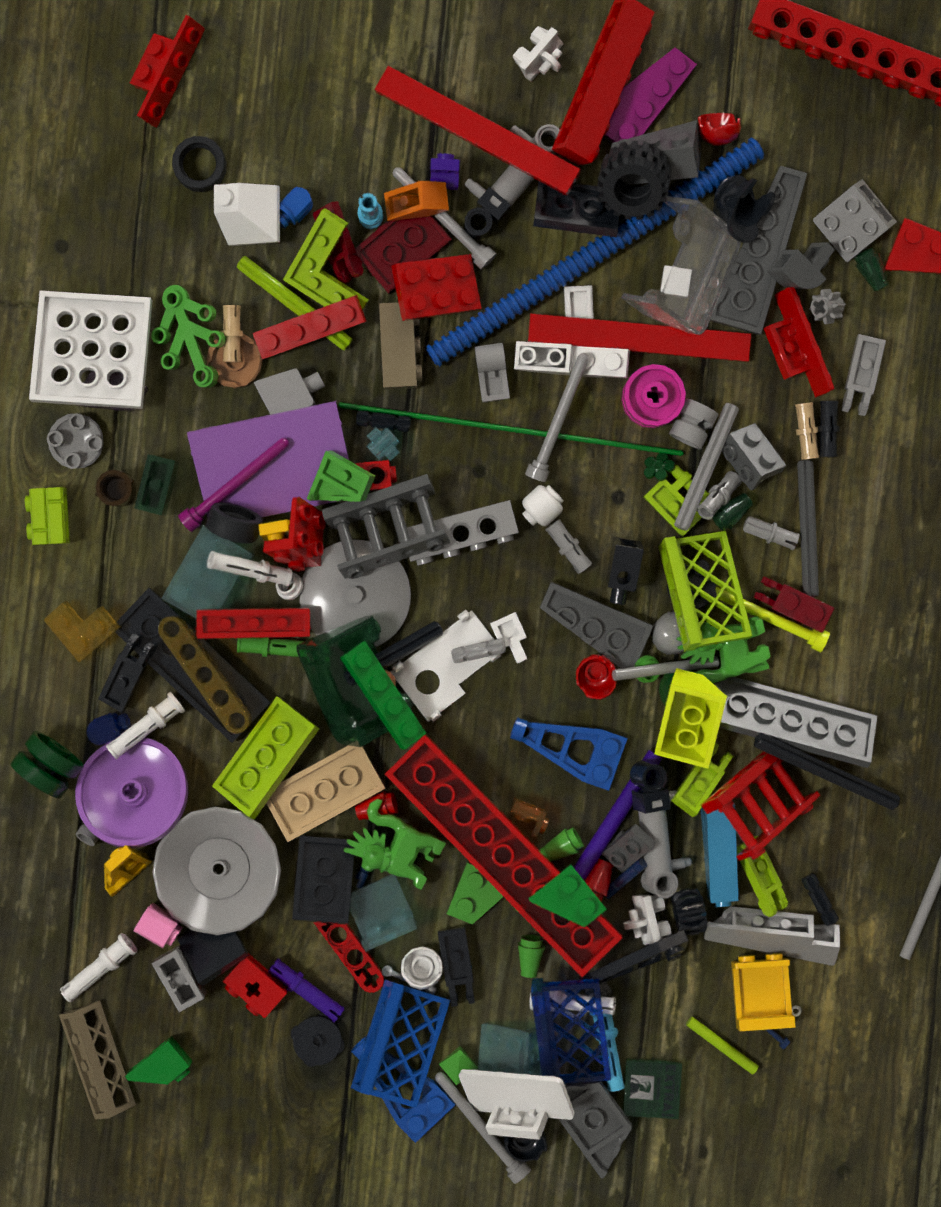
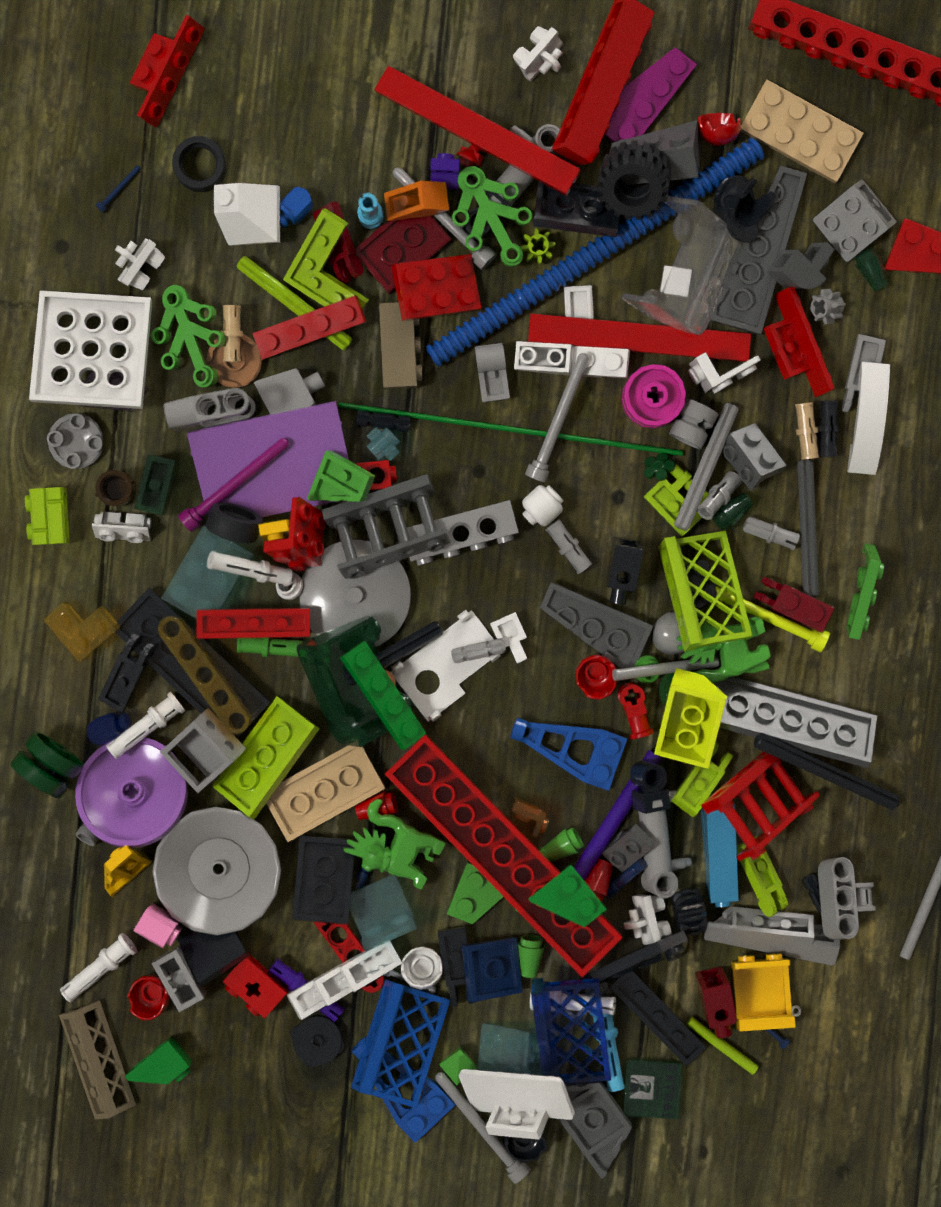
none -> white hinge [92,511,152,543]
none -> dark blue piece [95,165,141,213]
none -> white hips [115,238,165,290]
none -> red hair [127,975,170,1020]
none -> light grey piece [160,708,246,793]
none -> light grey connector [164,388,256,433]
none -> white slope [287,939,402,1020]
none -> bright green plant [452,166,532,267]
none -> red plate [456,144,484,167]
none -> dark blue plate [462,936,523,1002]
none -> lime gear [521,228,556,265]
none -> black plate [609,972,707,1067]
none -> red connector [617,683,654,739]
none -> white bracket [688,352,760,394]
none -> dark red torso [695,966,737,1038]
none -> tan plate [741,79,864,183]
none -> light grey piece [818,857,876,940]
none -> bright green wing [846,543,884,640]
none -> white slope [847,362,890,475]

